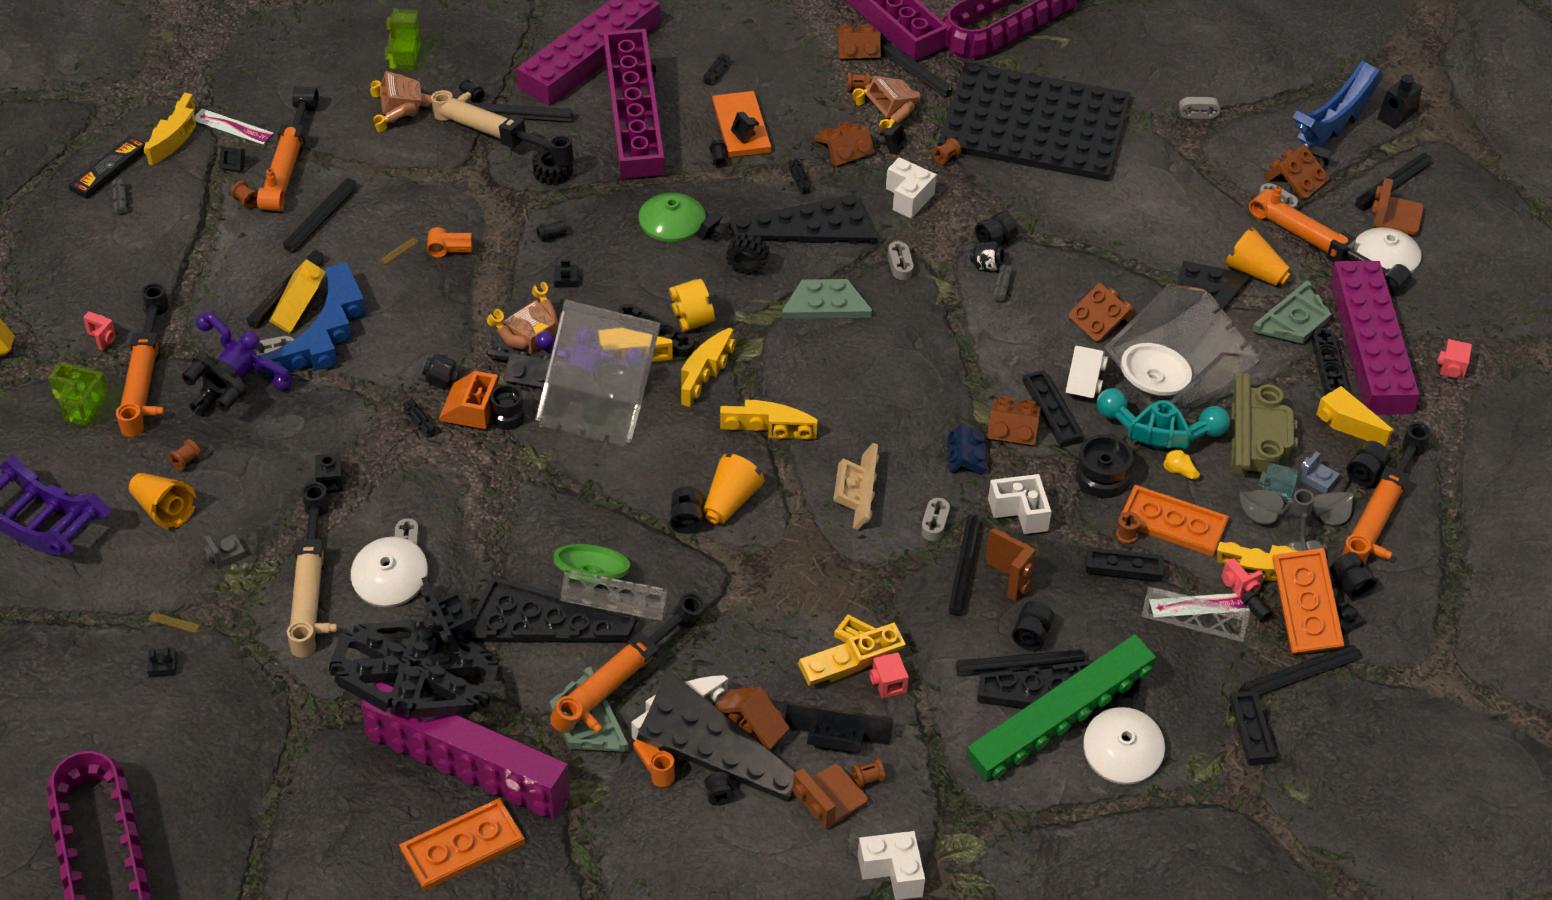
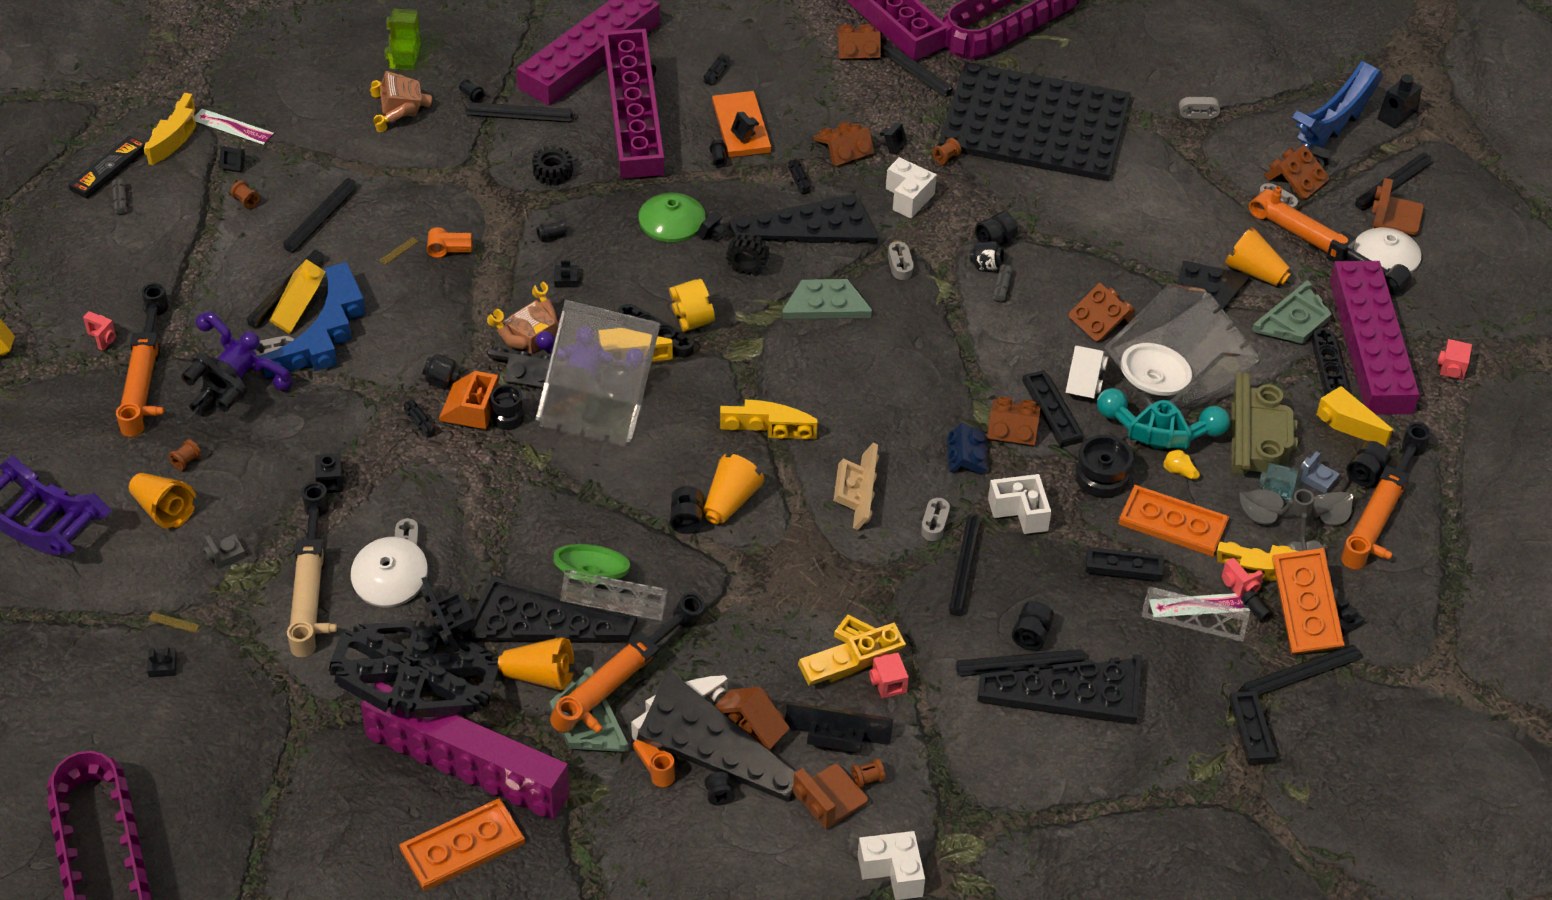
clear neon green brick [48,361,109,426] -> none
orange piece [257,86,319,212] -> none
piece [431,90,574,166] -> none
yellow slope [681,328,736,407] -> none
dark orange bush [847,72,869,91] -> none
nougat torso [853,76,920,132] -> none
green brick [966,634,1156,782] -> none
dark orange bracket [986,529,1036,602] -> none
white dish [1083,707,1165,785] -> none
dark orange bush [1115,512,1141,545] -> none
black wheel [1330,552,1378,601] -> none
none -> light orange cone [498,637,574,690]

